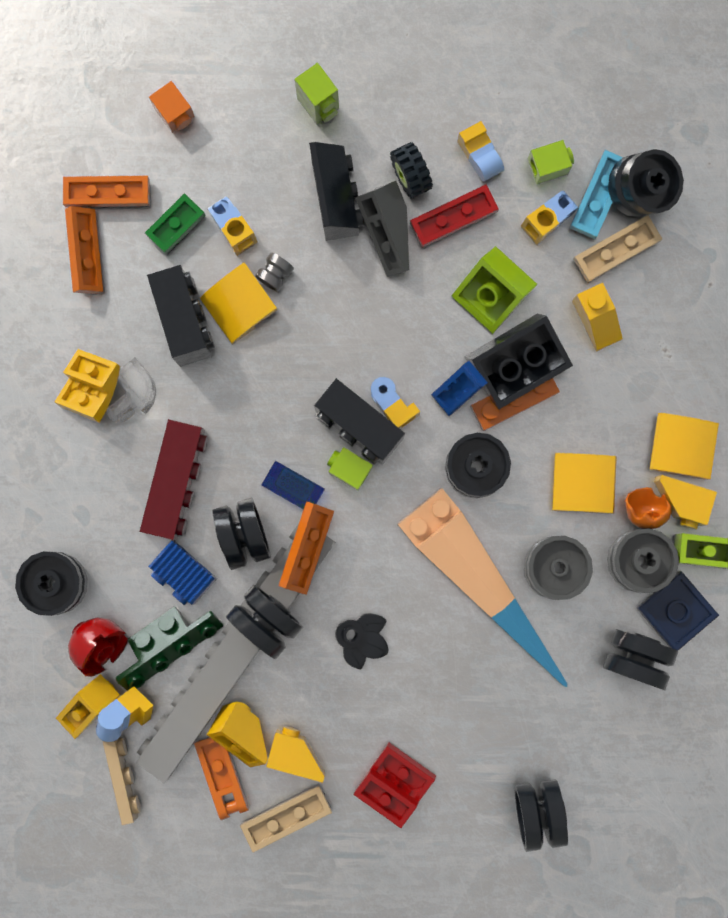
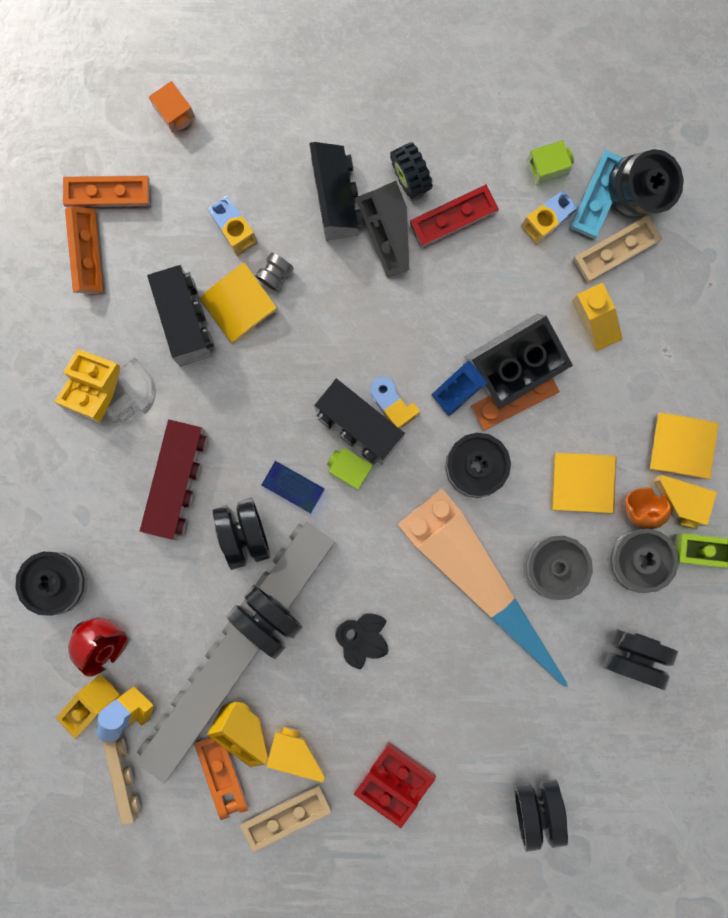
dark green bracket [115,606,223,691] -> none
green plate [145,193,206,254] -> none
blue brick [148,540,217,605] -> none
orange plate [278,501,334,595] -> none
lime brick [294,62,339,125] -> none
lime slope [451,246,537,334] -> none
leg [457,121,504,182] -> none
dark blue tile [636,571,719,651] -> none

